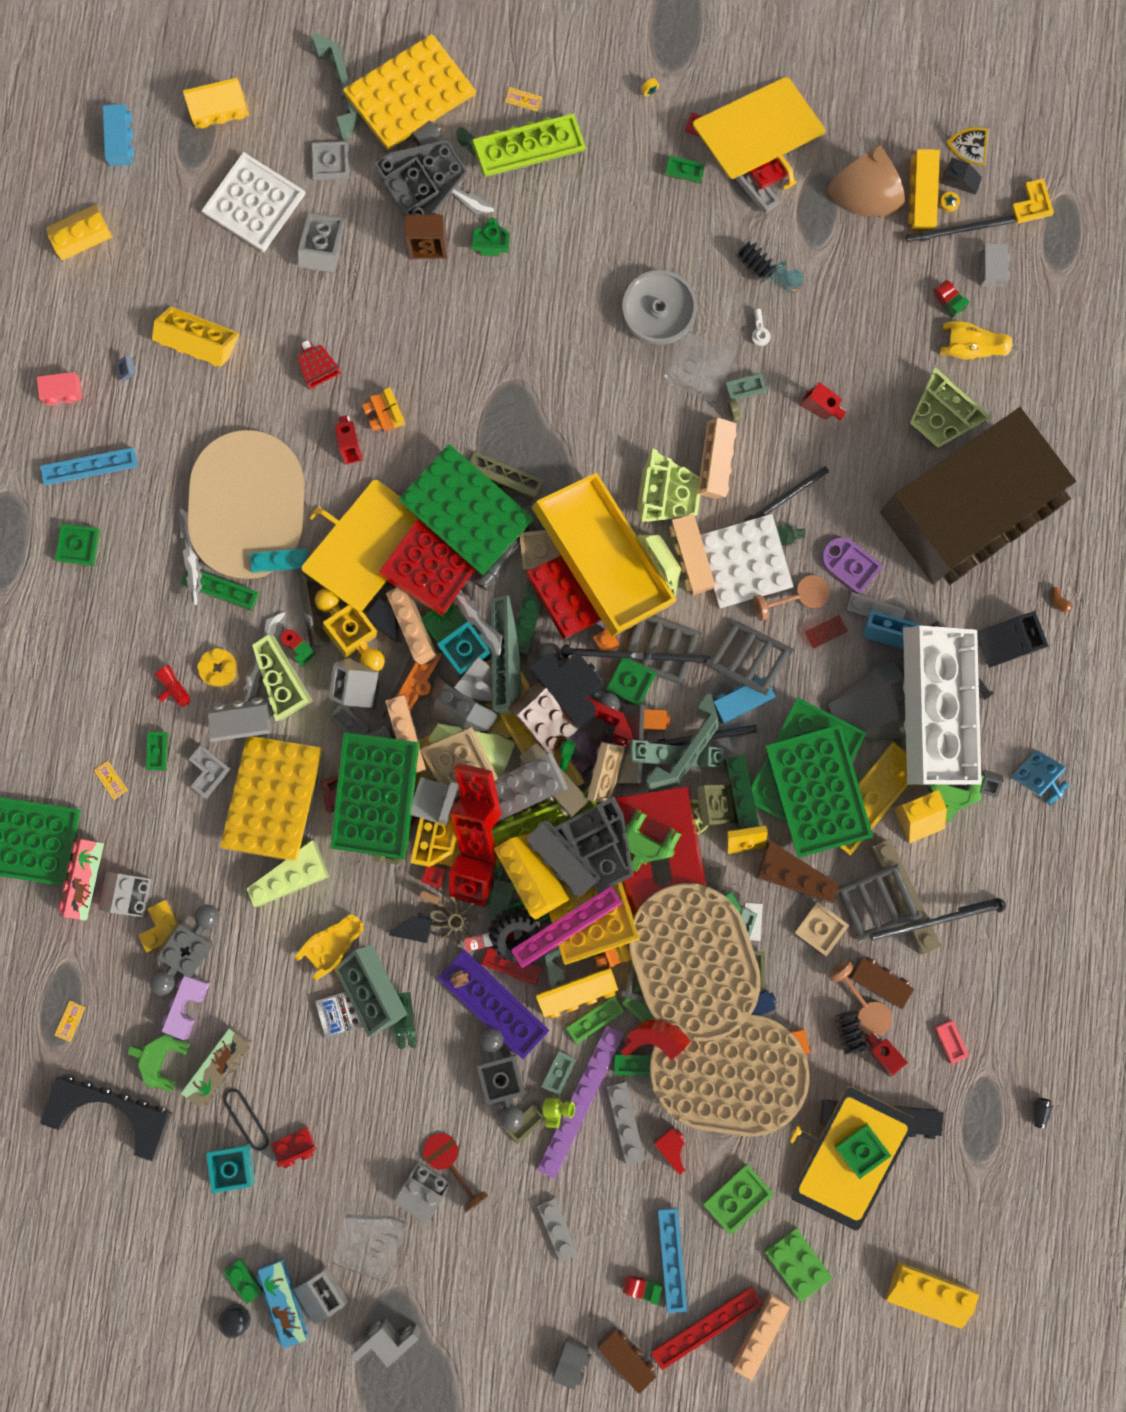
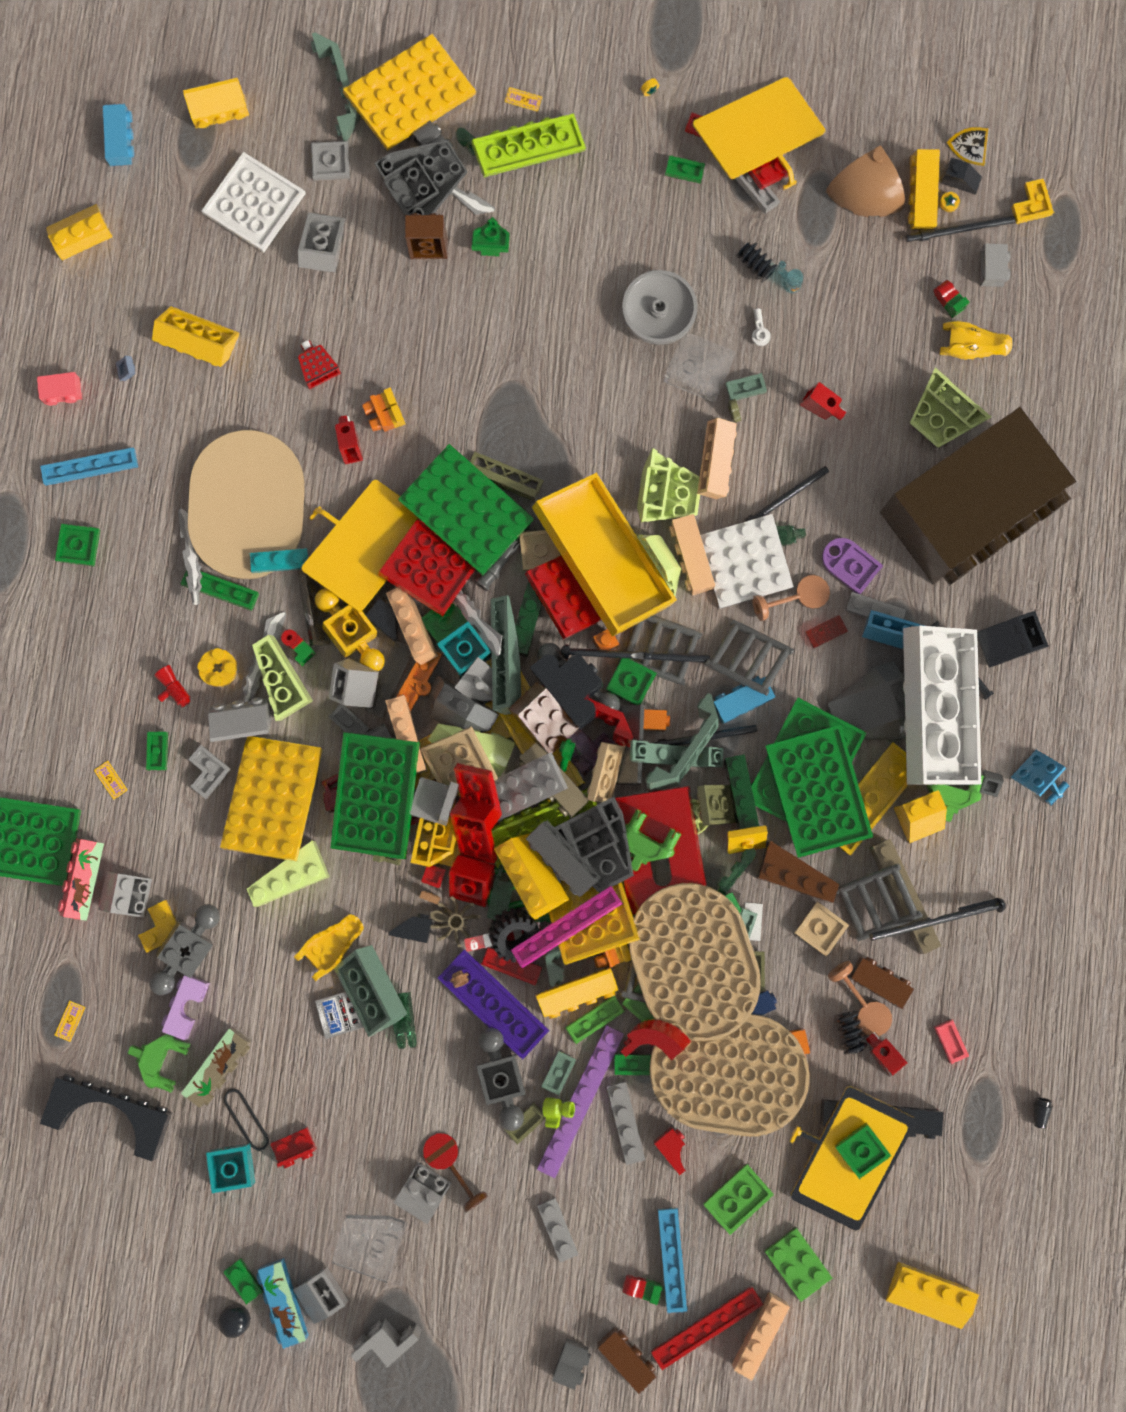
dark orange arm [1051,587,1073,612] -> none
none -> clear green hinge [718,848,757,896]

